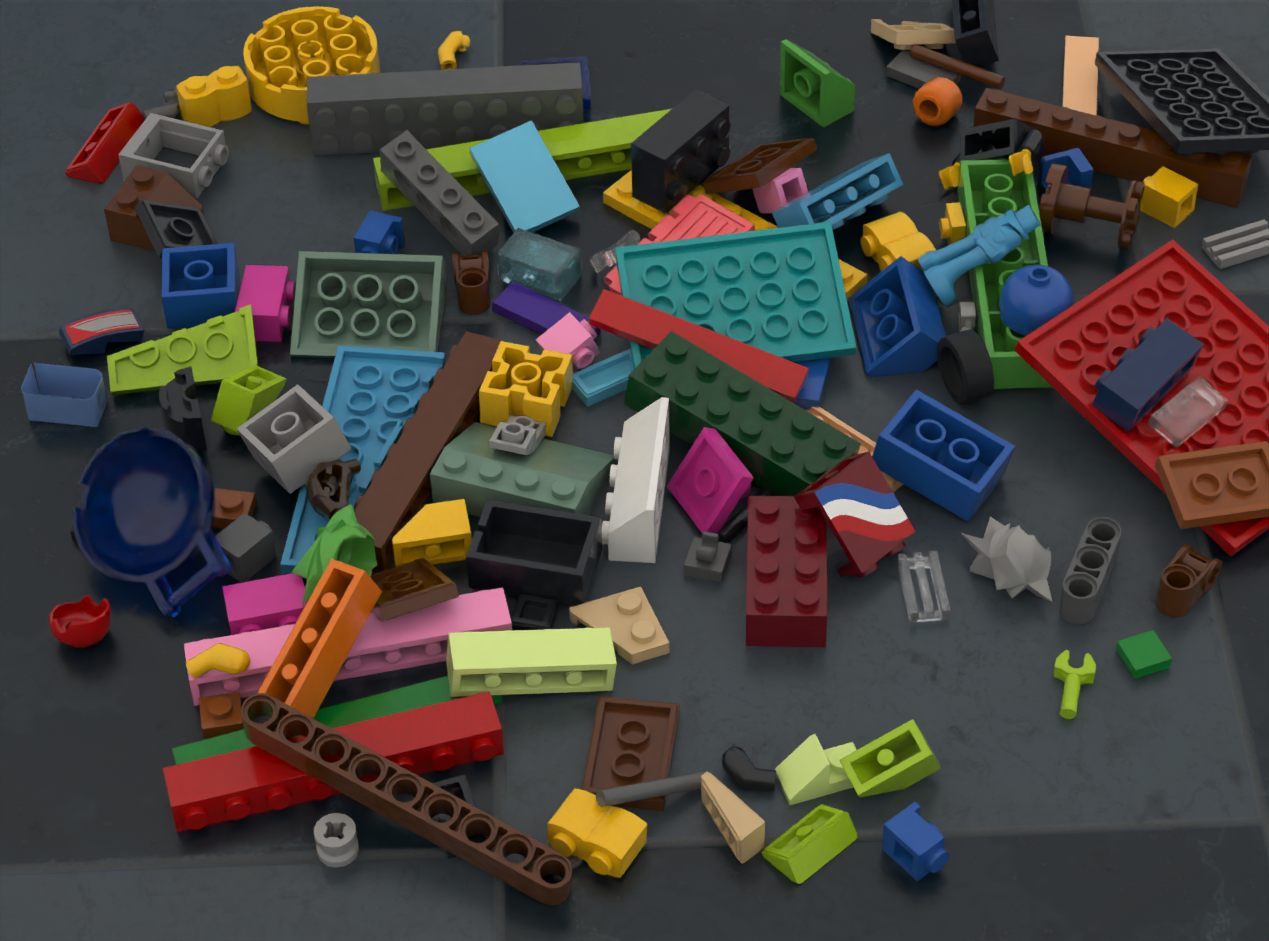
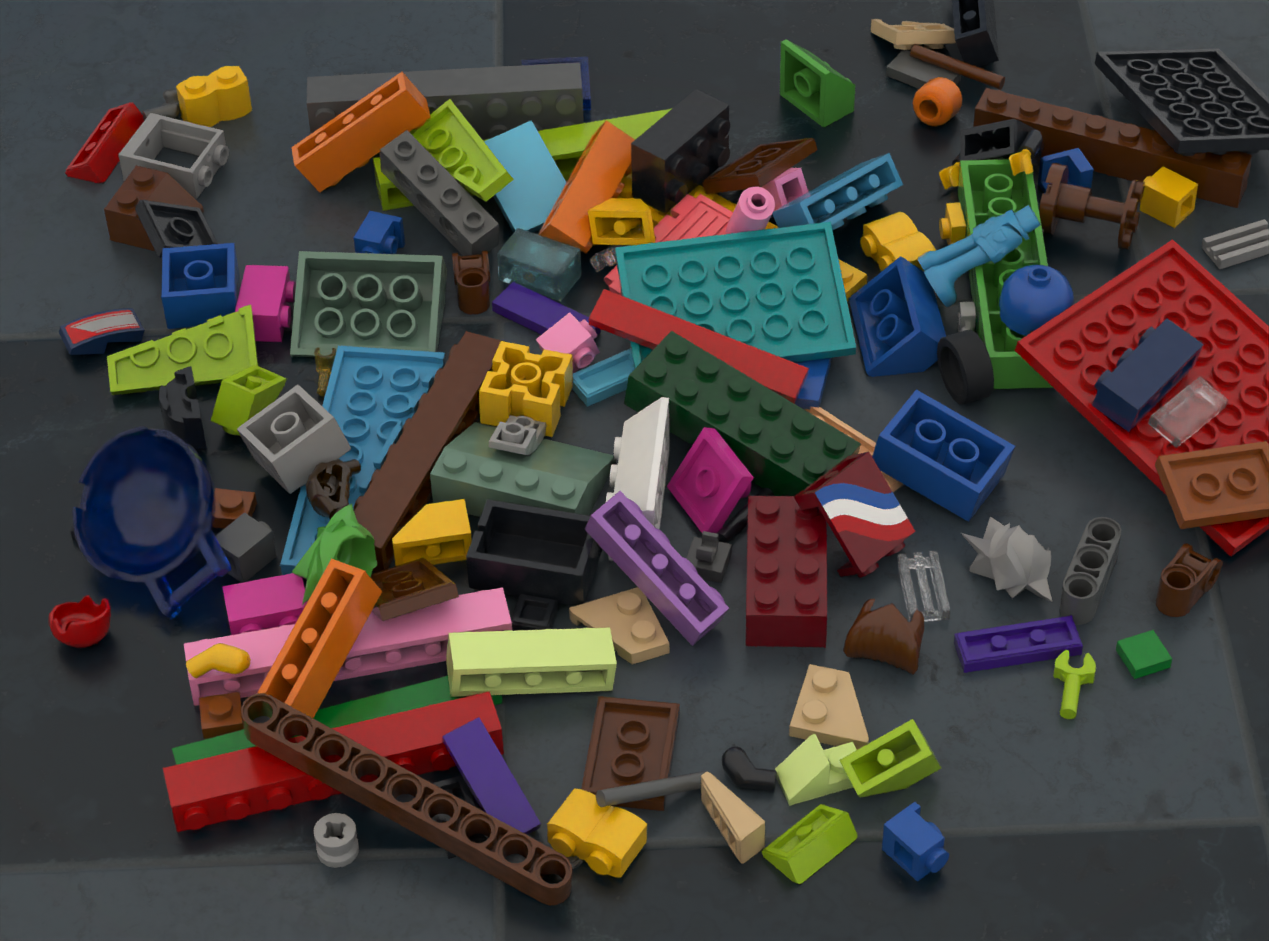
medium blue piece [21,363,107,427] -> none
yellow brick [243,6,380,125] -> none
yellow arm [438,31,470,70] -> none
light nougat tile [1062,36,1099,115] -> none
none -> orange brick [291,72,431,193]
none -> clear yellow hand [314,348,336,396]
none -> lime wing [410,99,514,202]
none -> dark purple tile [442,717,541,834]
none -> orange brick [536,120,635,261]
none -> medium lavender brick [585,491,729,646]
none -> yellow slope [588,198,656,245]
none -> bright pink brick [726,187,775,234]
none -> tan wing [789,664,869,750]
none -> reddish brown hair [843,599,924,675]
none -> dark purple tile [954,615,1083,673]

